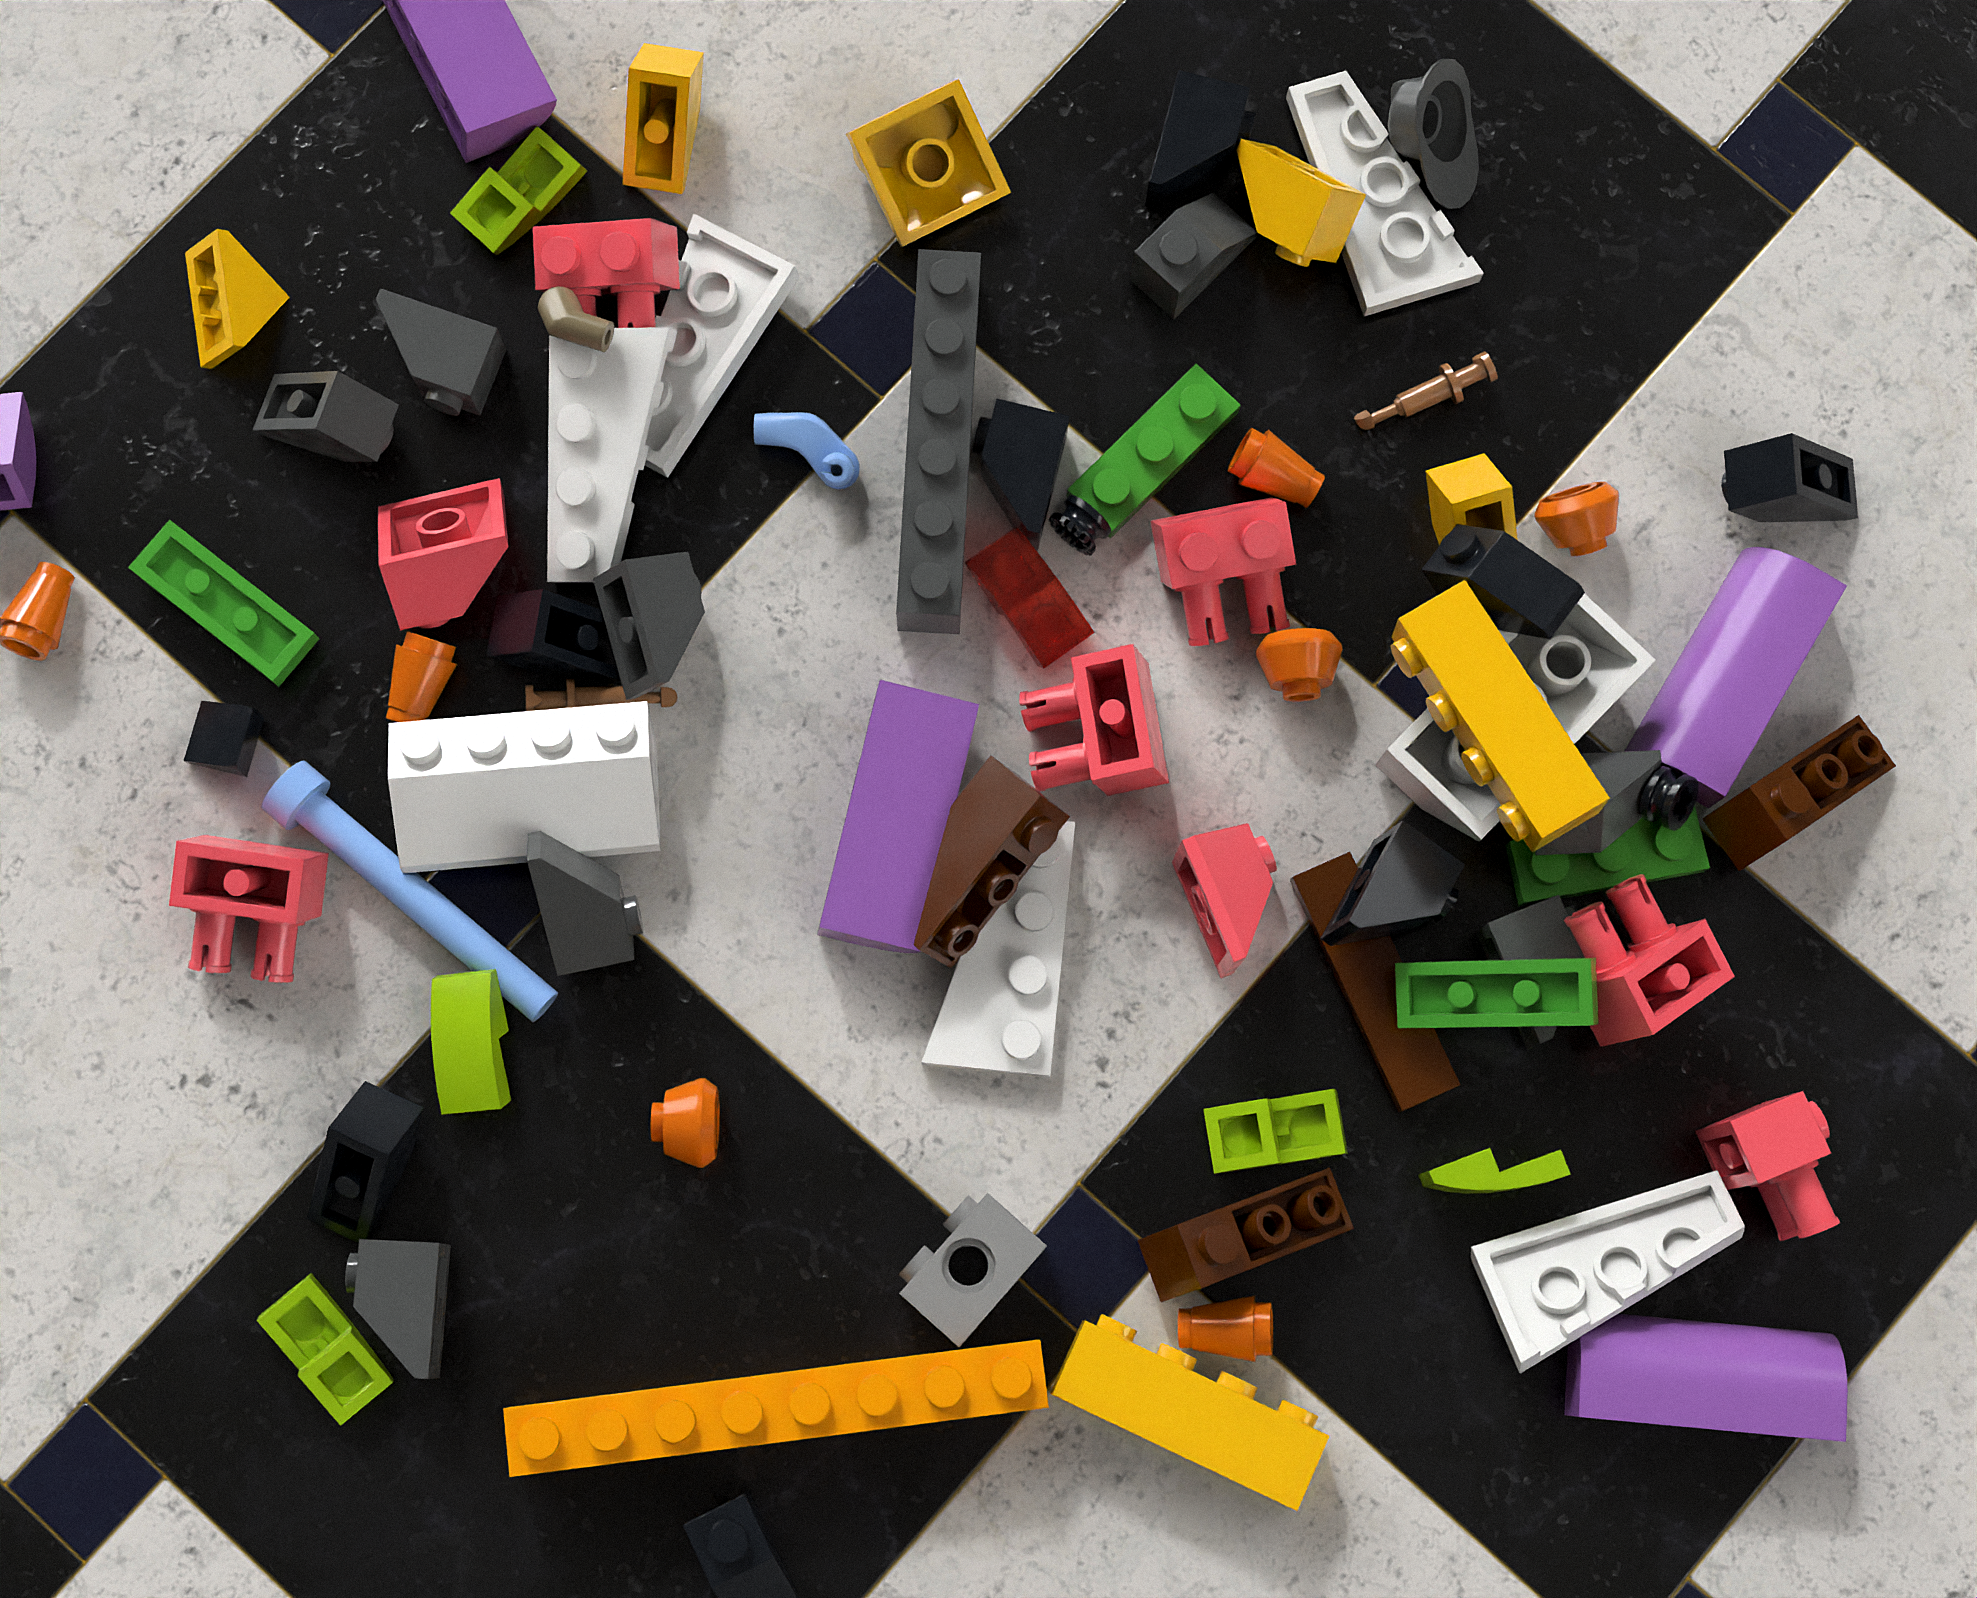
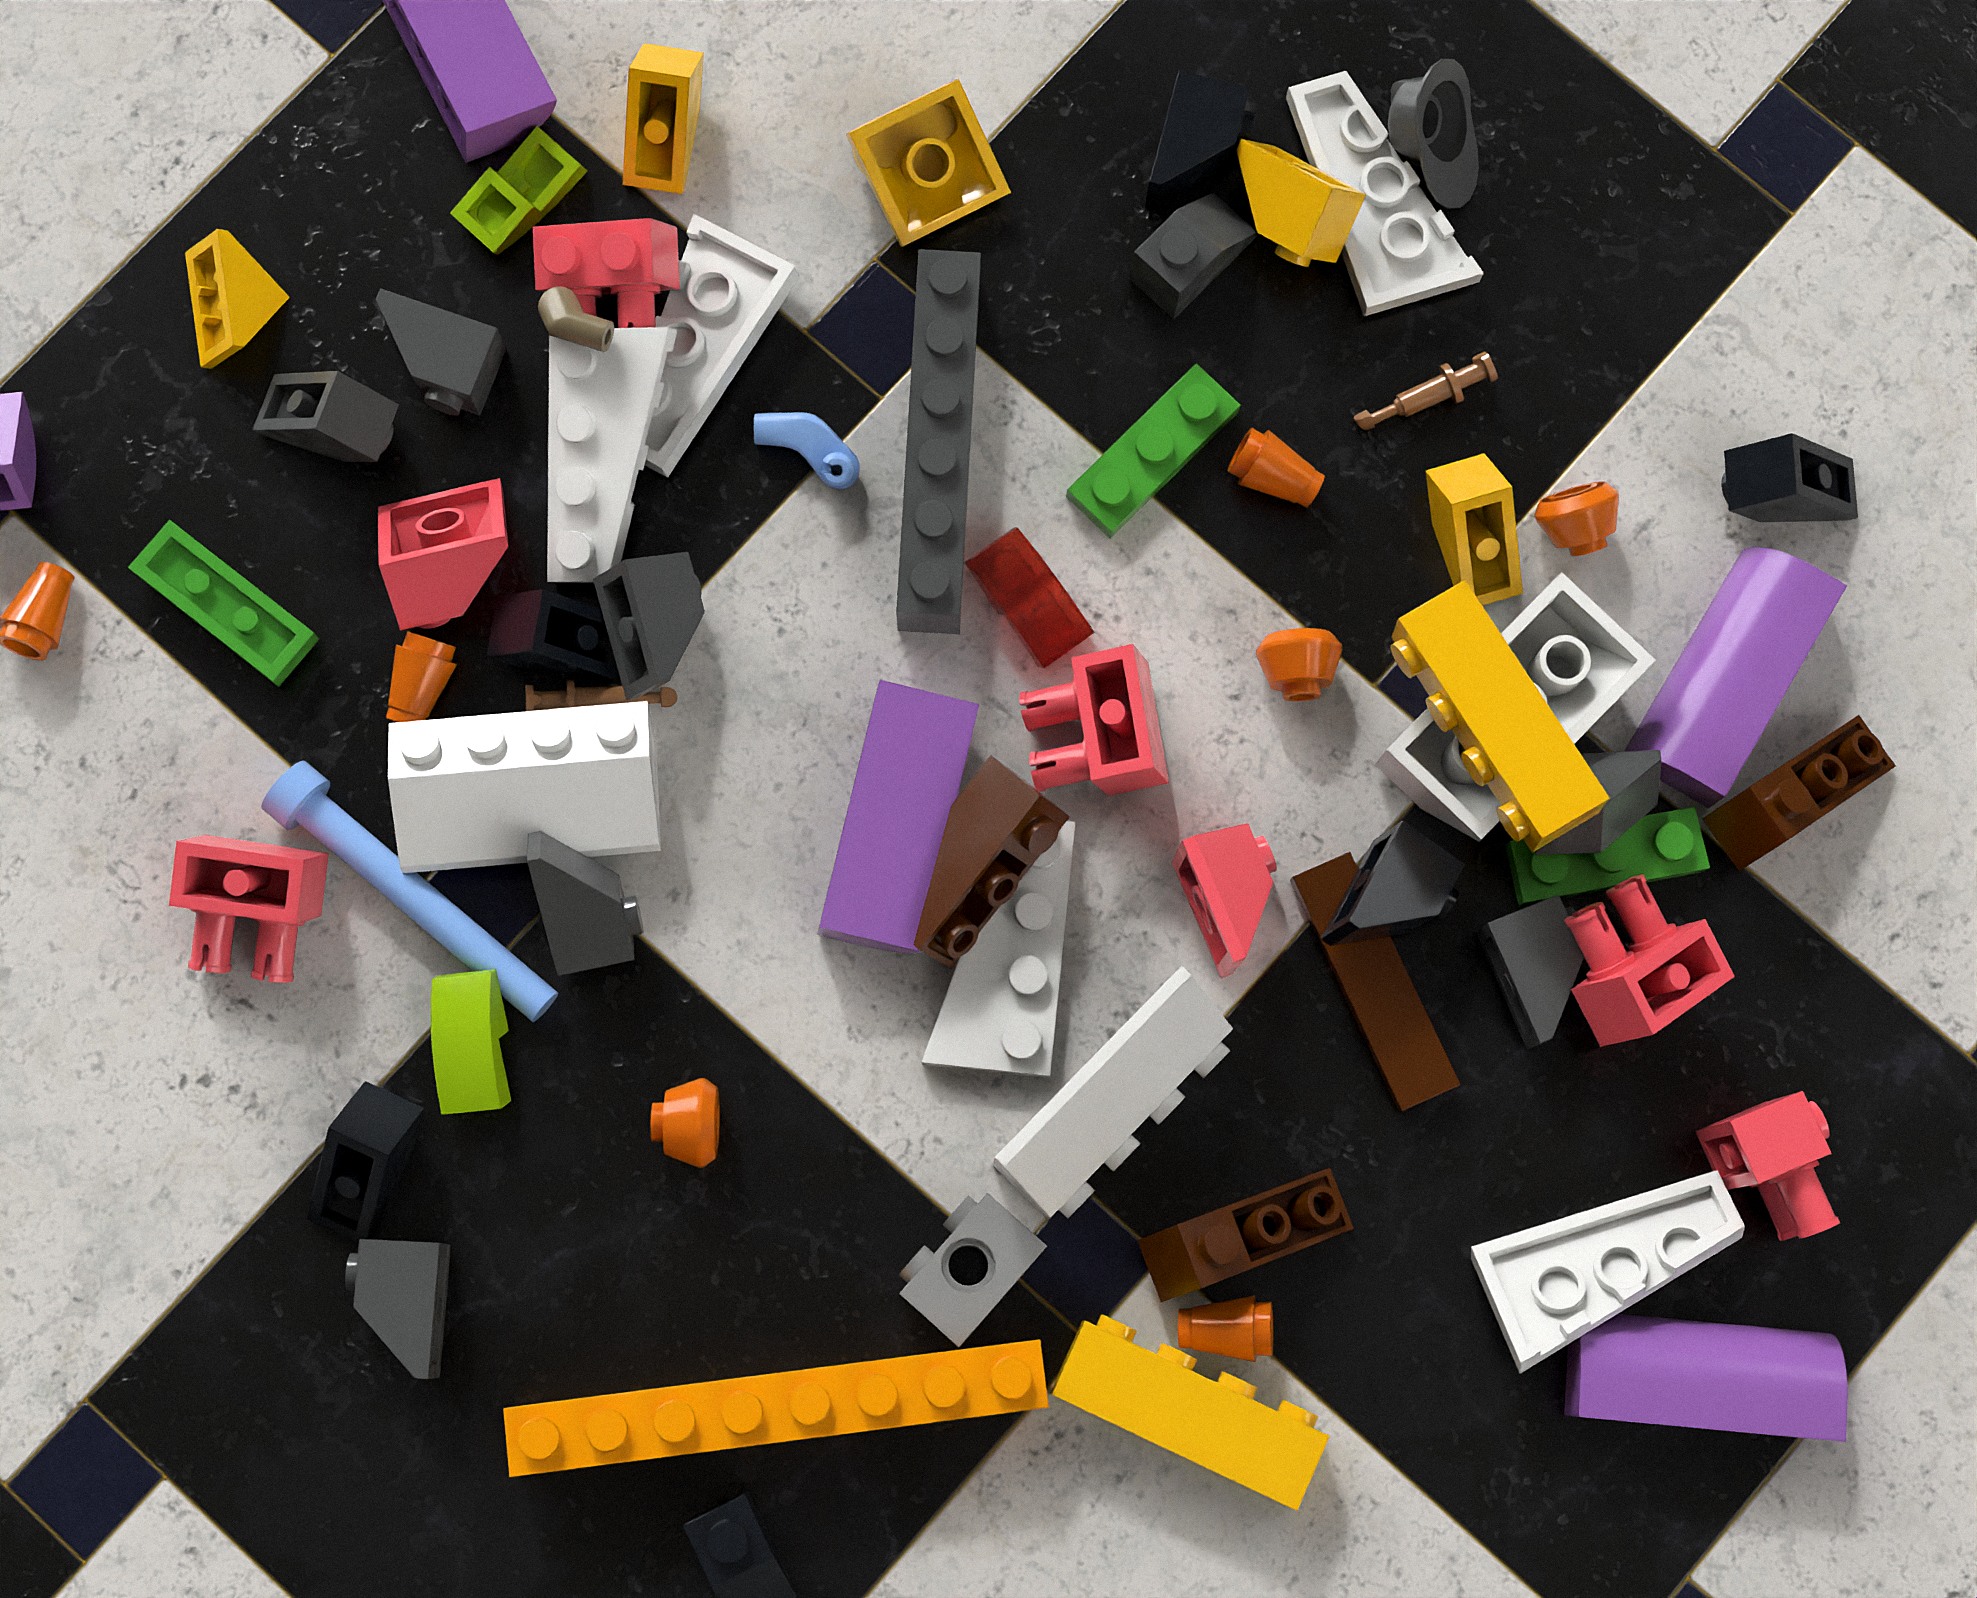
black slope [184,701,264,777] -> none
lime slope [257,1273,394,1426] -> none
black slope [972,398,1070,551] -> none
black bush [1049,495,1111,556] -> none
coral brick [1150,497,1296,646] -> none
lime slope [1203,1089,1348,1174] -> none
bright green plate [1395,958,1599,1028] -> none
lime slope [1418,1148,1571,1194] -> none
black slope [1421,524,1585,640] -> none
black bush [1640,766,1698,831] -> none
none -> white slope [993,966,1233,1220]

